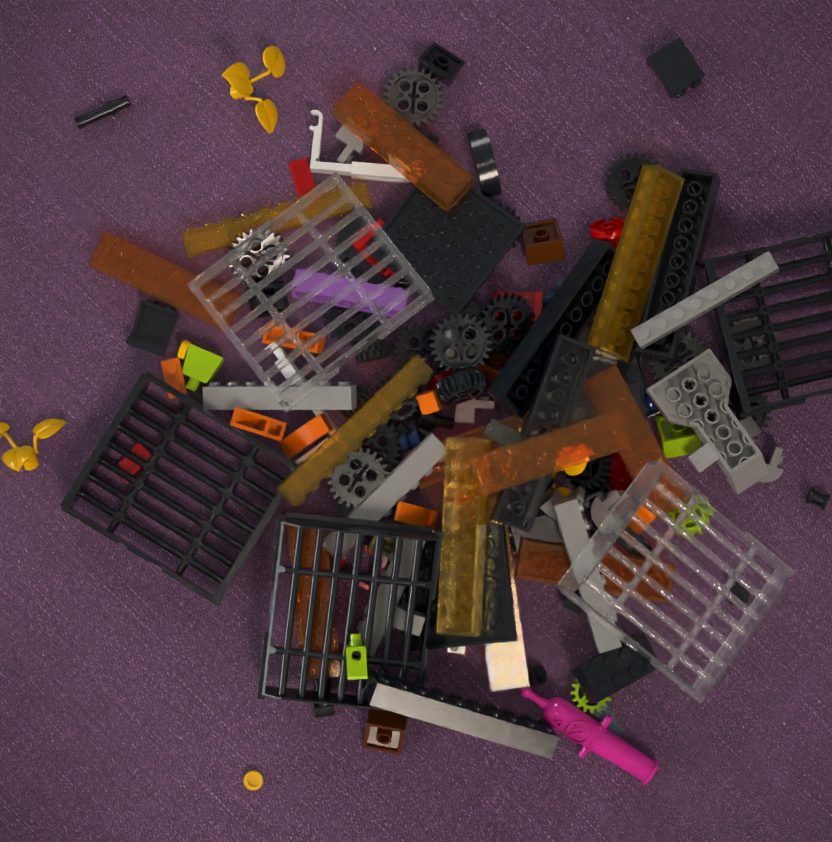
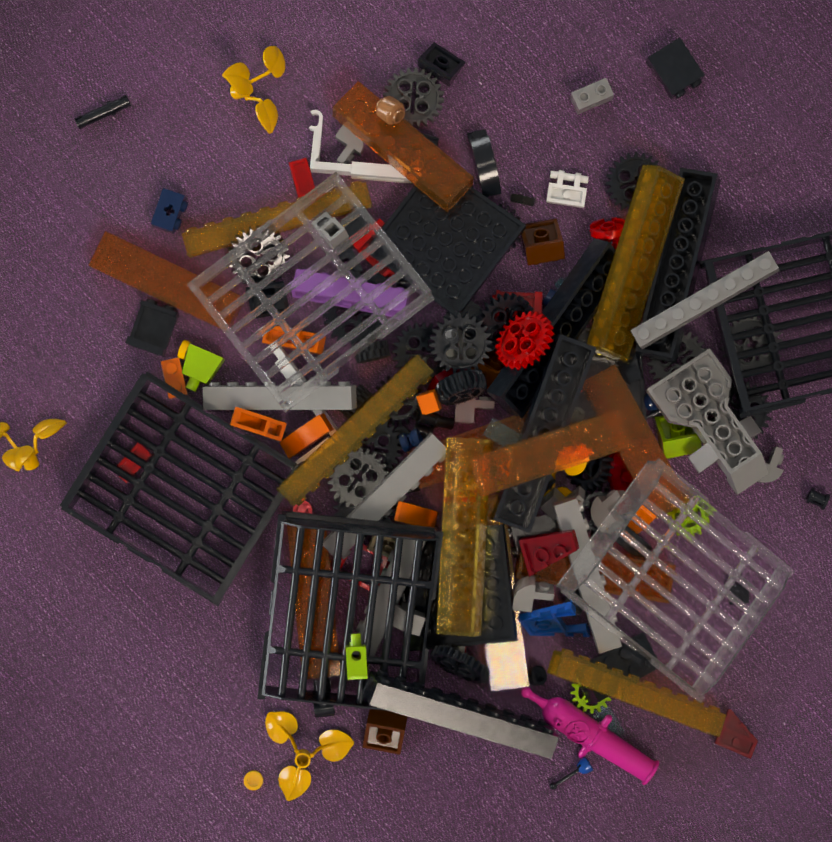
none -> dark blue brick [151,188,188,234]
none -> yellow plant [265,711,354,801]
none -> coral wheel [293,500,313,514]
none -> light grey brick [311,212,349,249]
none -> medium nougat head [376,96,405,125]
none -> black gear [430,645,491,684]
none -> red gear [495,311,554,370]
none -> pearl dark grey tile [510,194,535,206]
none -> light grey brick [512,575,554,612]
none -> dark red wing [519,529,580,577]
none -> blue wing [519,601,590,637]
none -> white plate [546,170,589,208]
none -> clear yellow brick [547,648,726,737]
none -> hinge [550,757,593,790]
none -> light grey brick [570,78,614,115]
none -> dark red wing [714,709,758,759]

